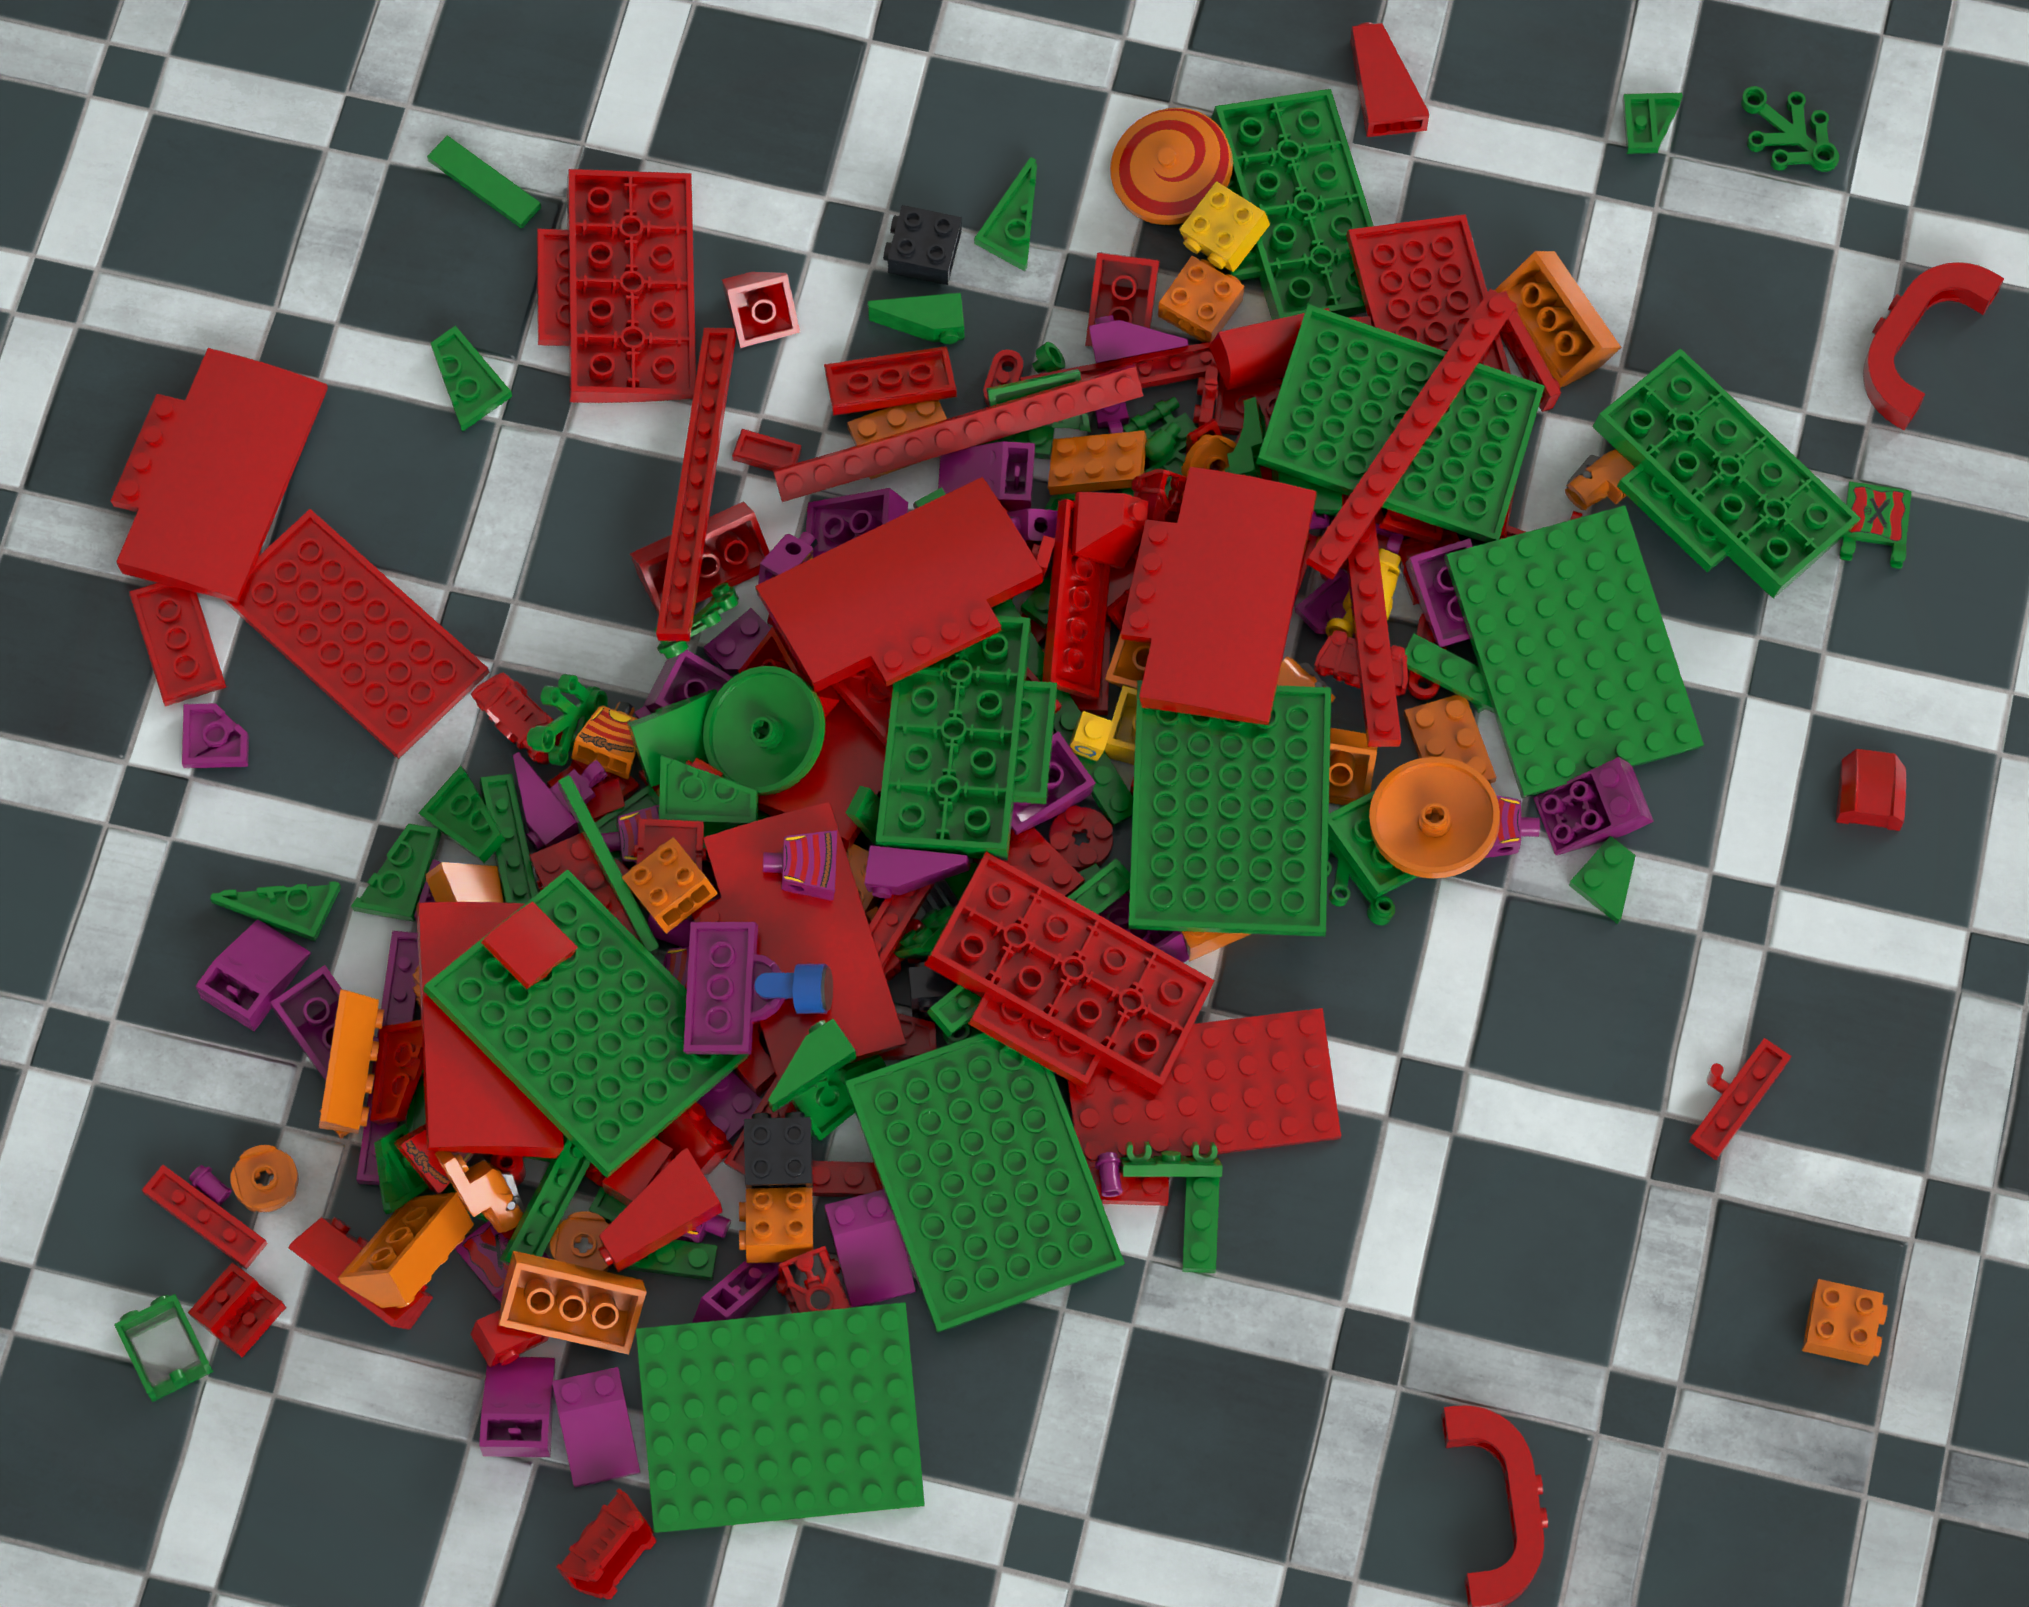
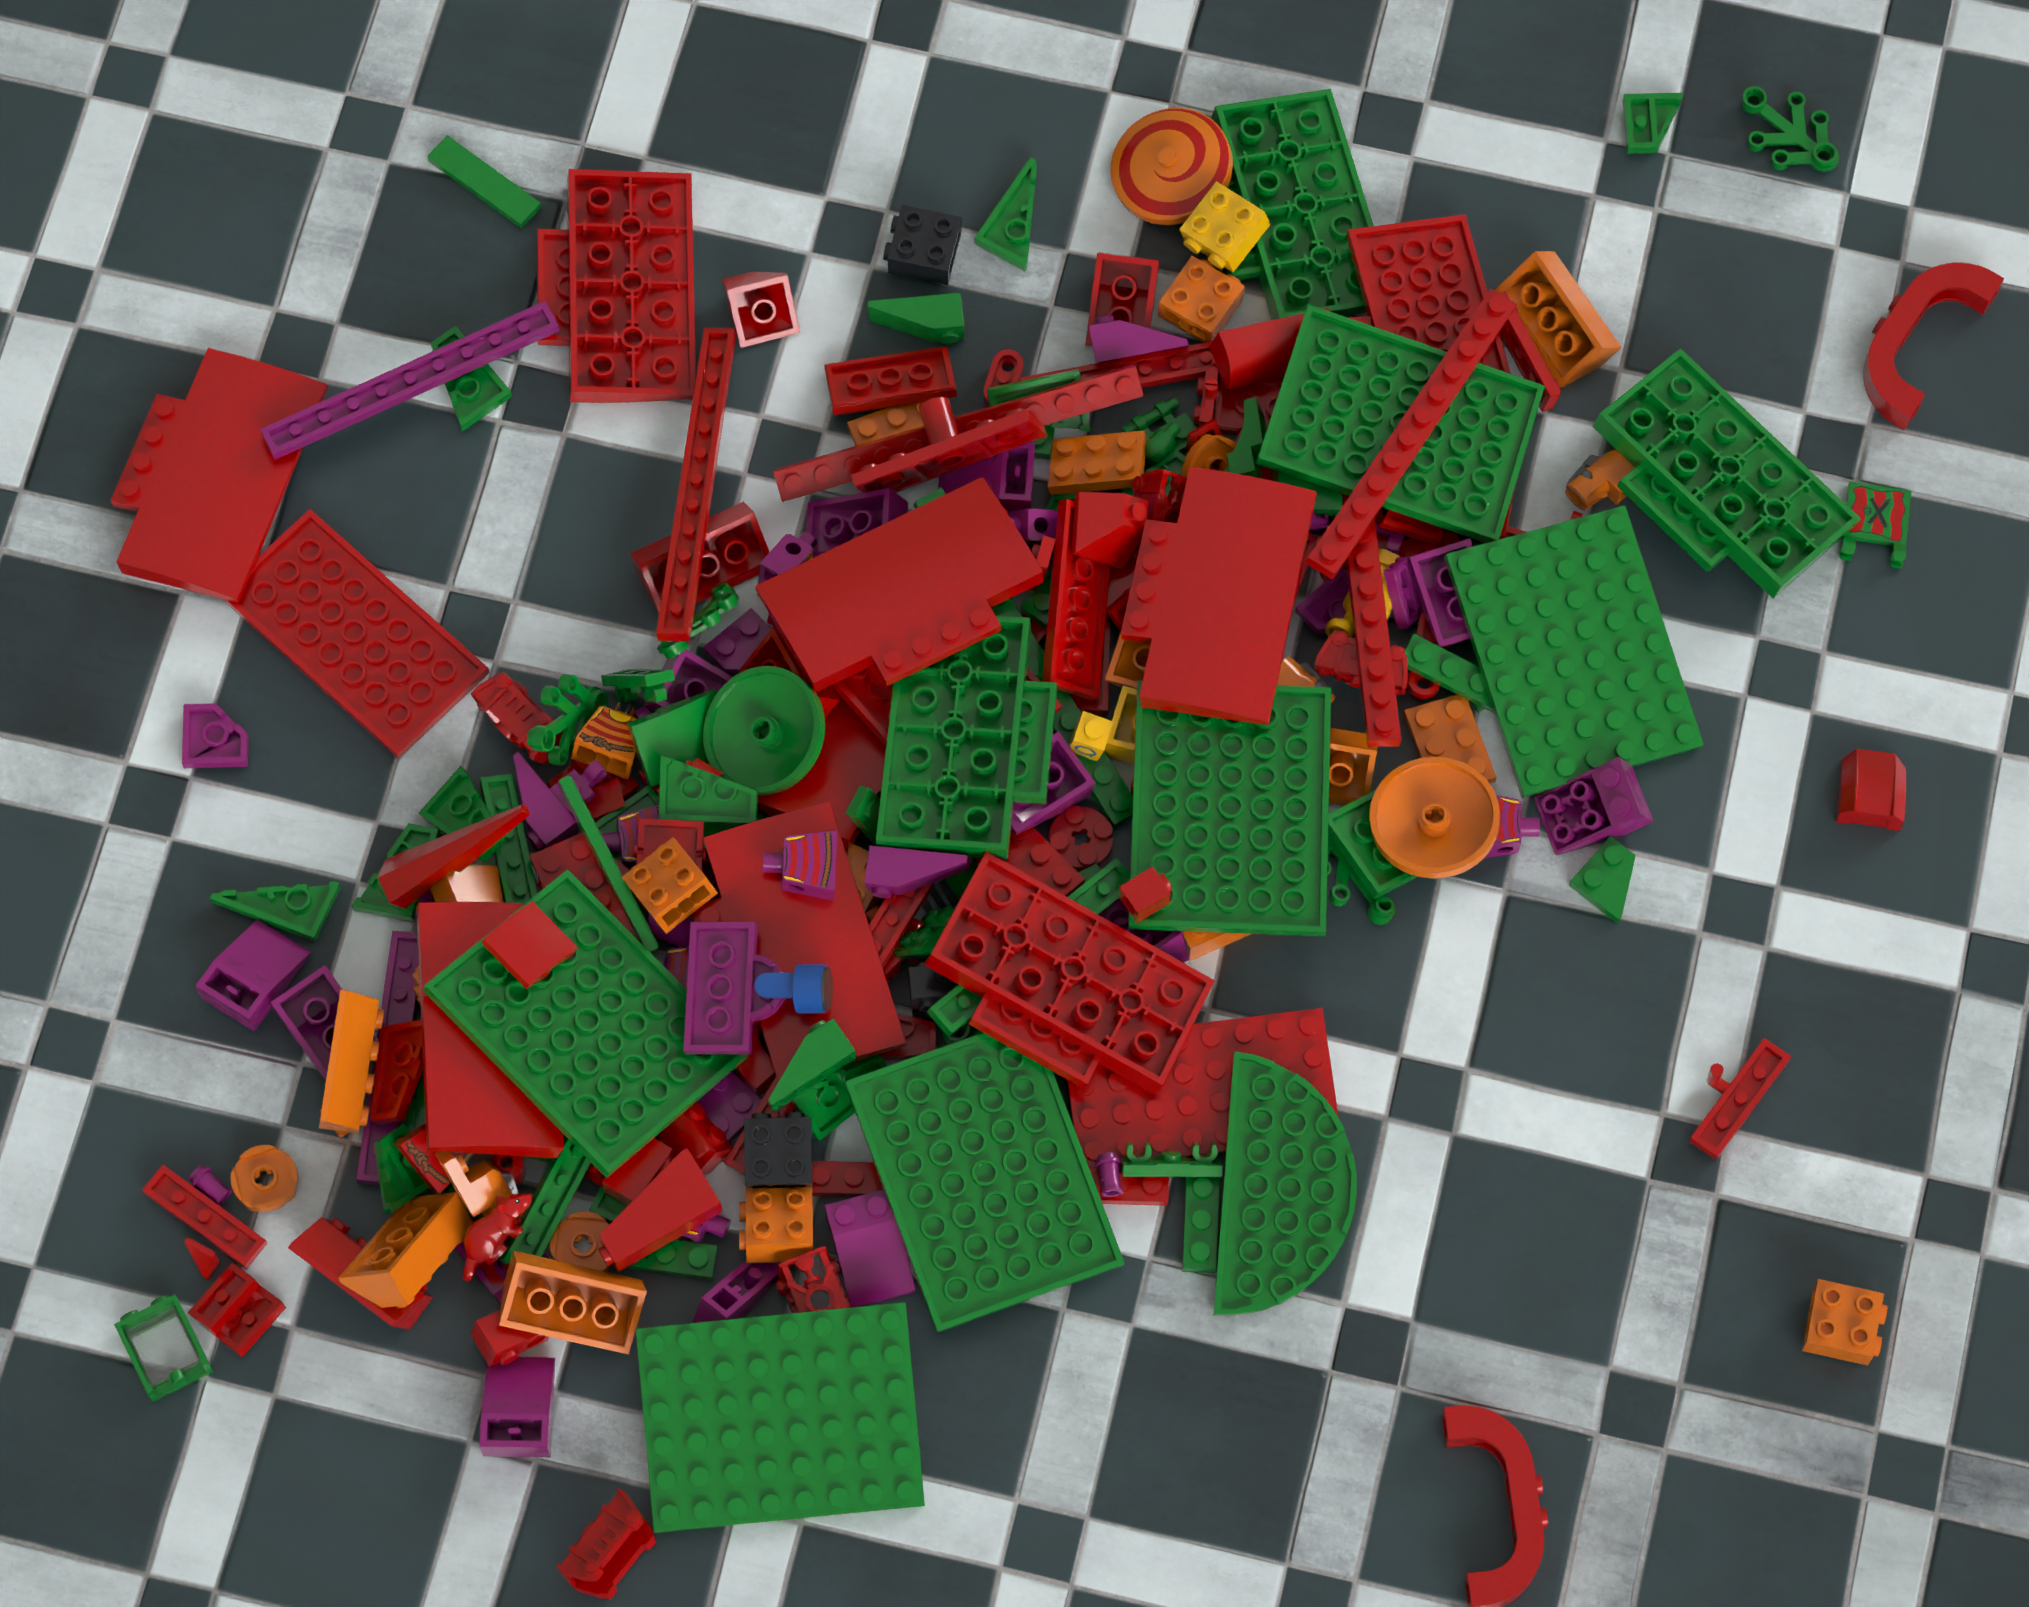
red tile [129,583,226,707] -> none
magenta slope [552,1367,641,1488] -> none
red tile [732,429,802,472] -> none
green tile [1032,342,1065,373] -> none
magenta plate [1094,402,1129,434] -> none
red slope [1350,22,1429,137] -> none
none -> red slope [184,1238,220,1281]
none -> magenta plate [260,301,559,460]
none -> red wedge [378,804,530,909]
none -> red animal [462,1193,532,1282]
none -> green plate [601,669,675,702]
none -> red plate [851,397,1047,493]
none -> red brick [1119,866,1172,923]
none -> green plate [1213,1052,1357,1316]
none -> magenta tile [1384,557,1421,629]

